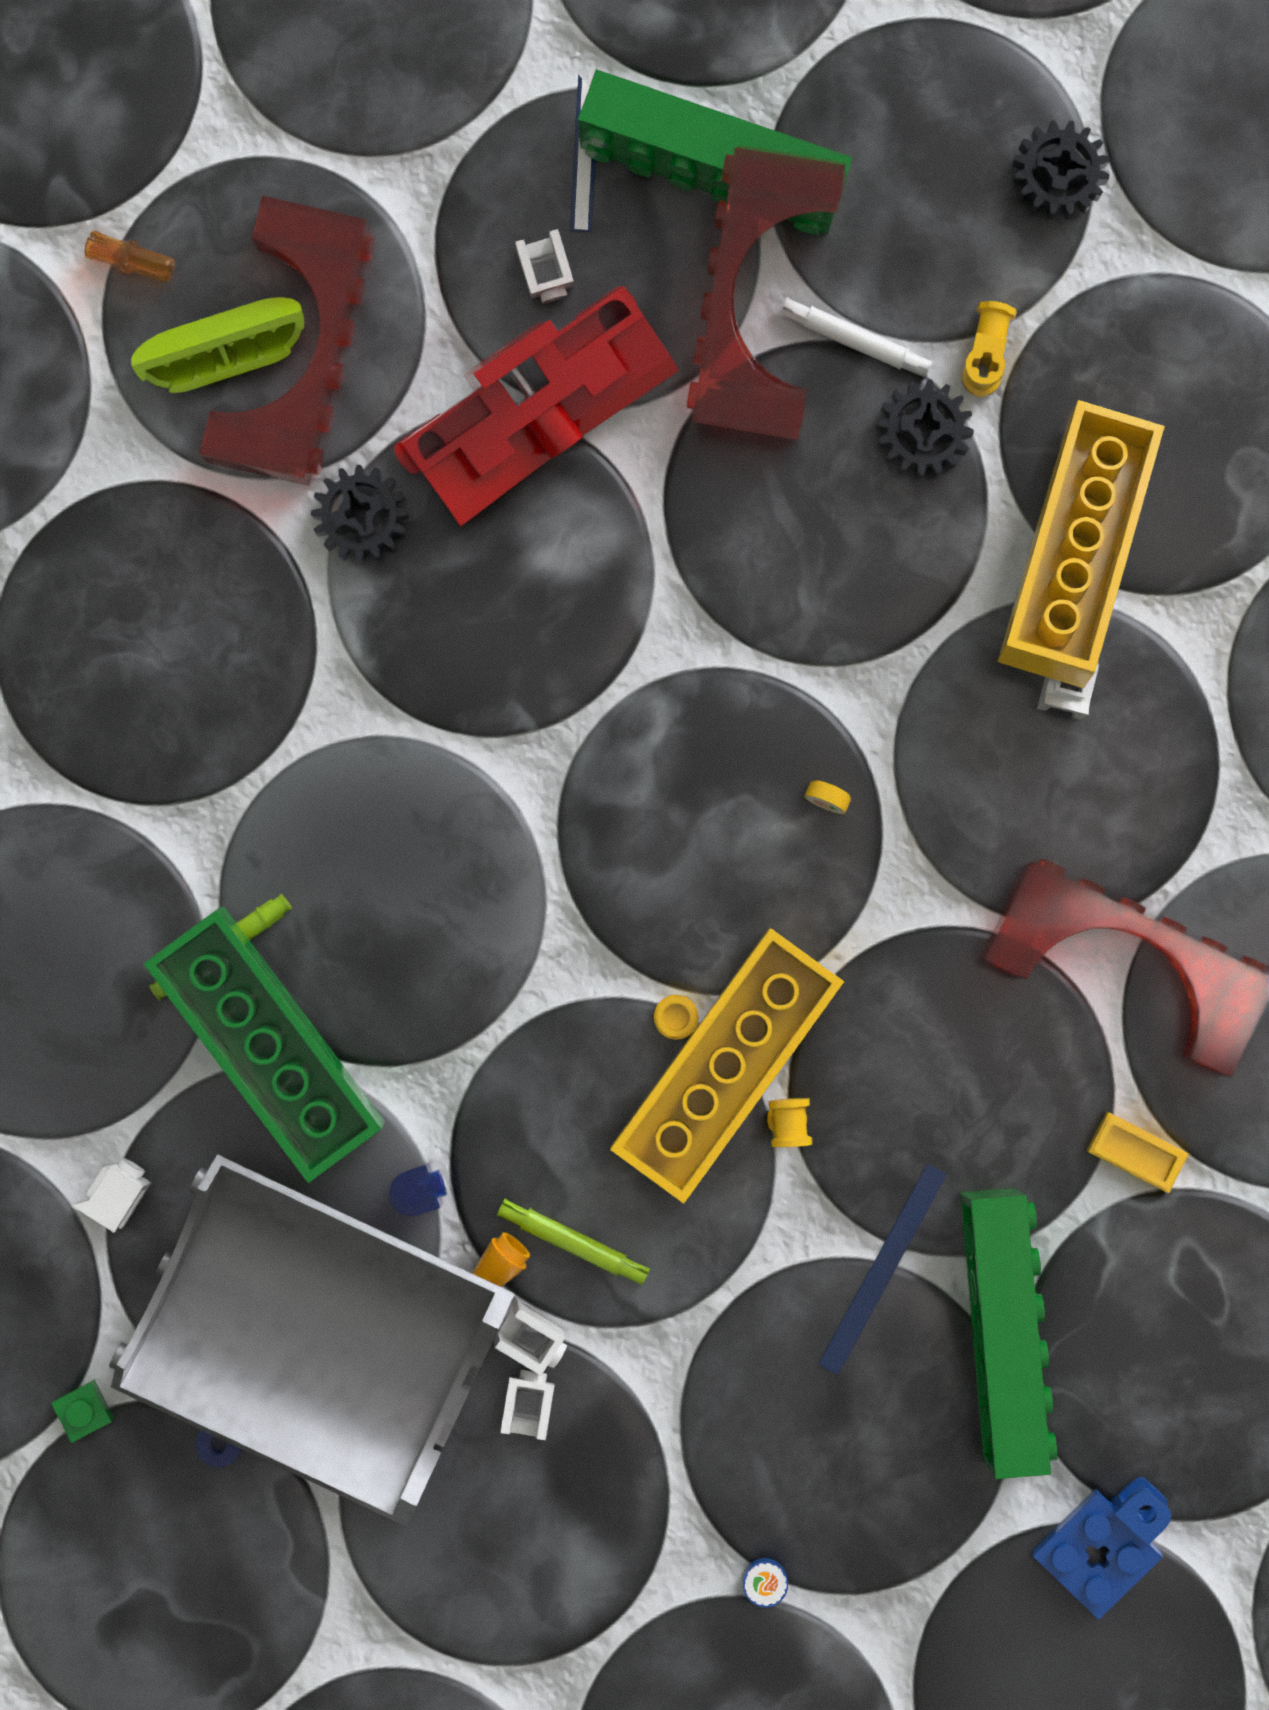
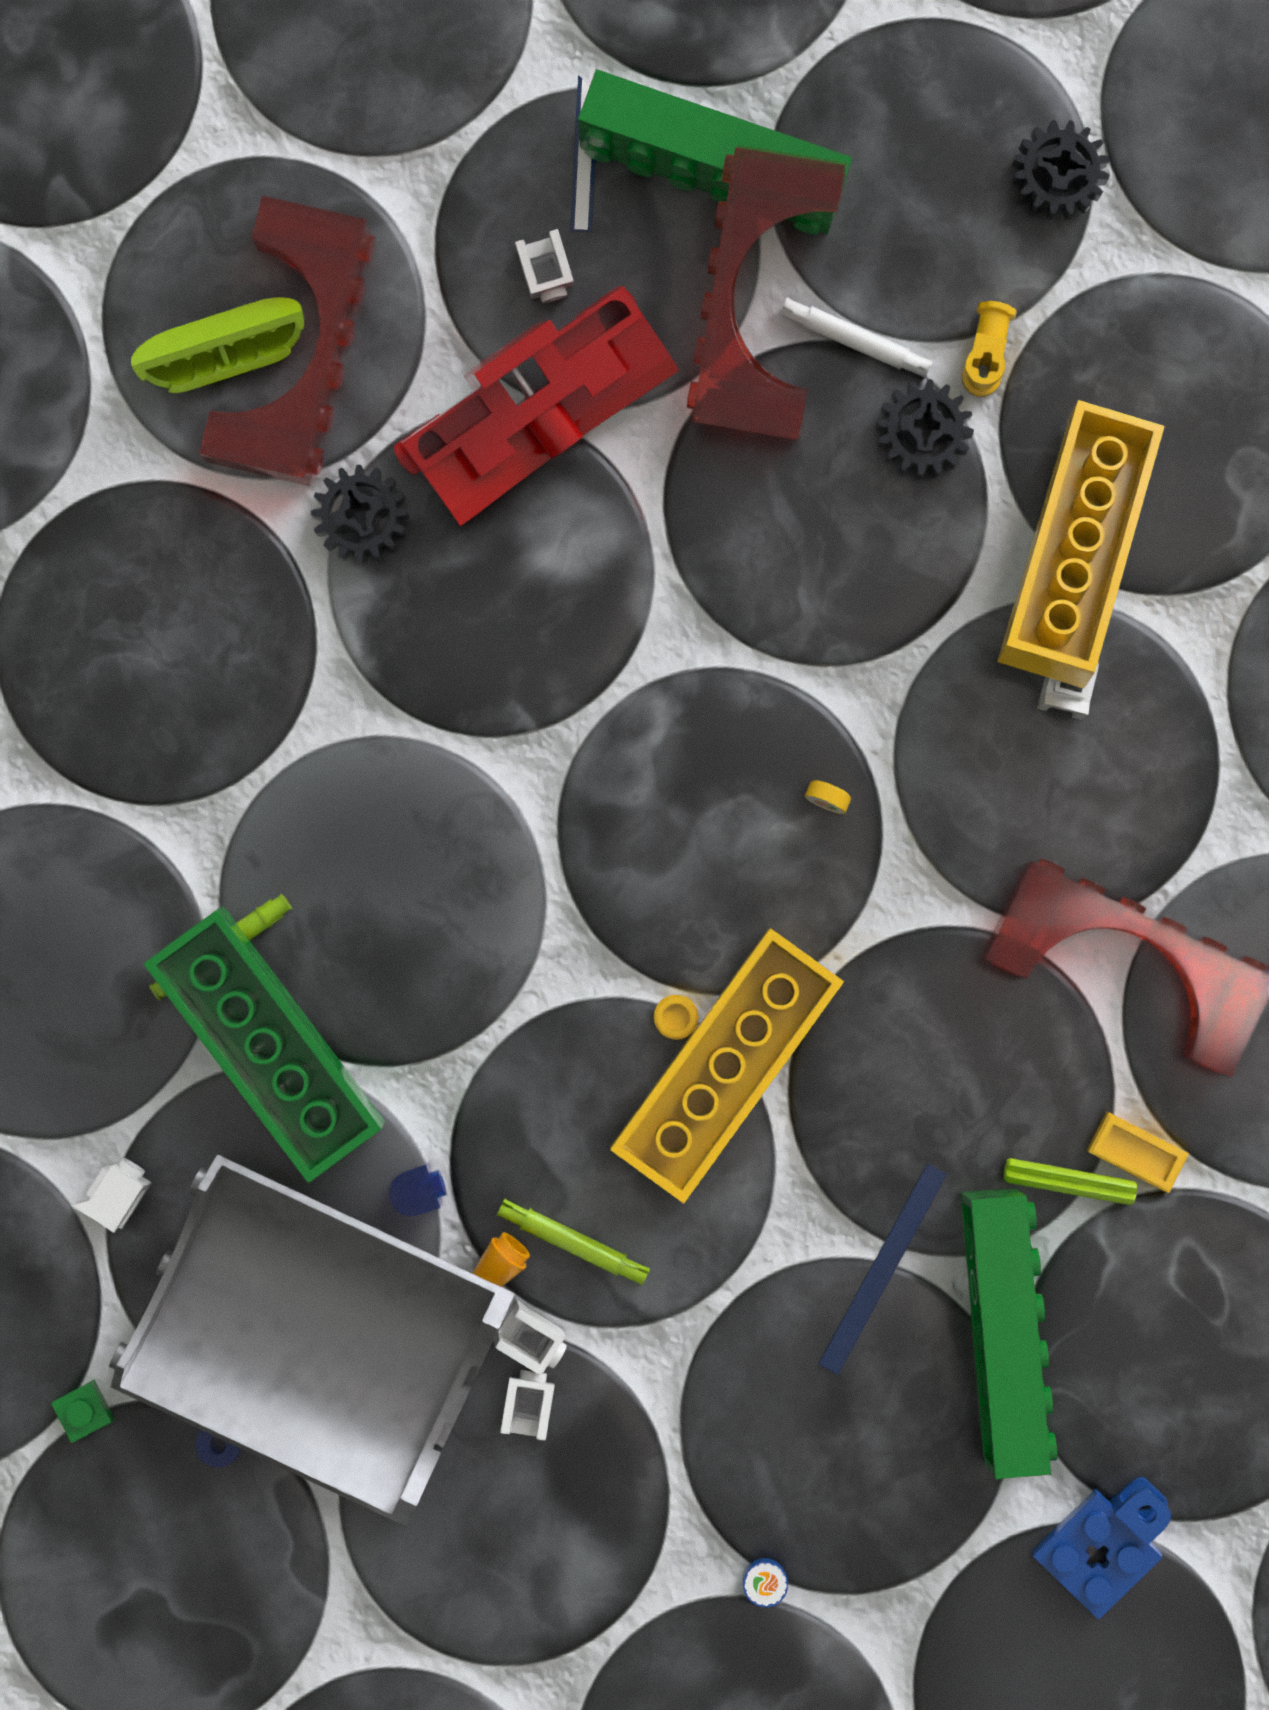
clear orange axle [84,230,175,282] -> none
yellow connector [767,1098,813,1147] -> none
none -> lime axle [1003,1158,1137,1205]

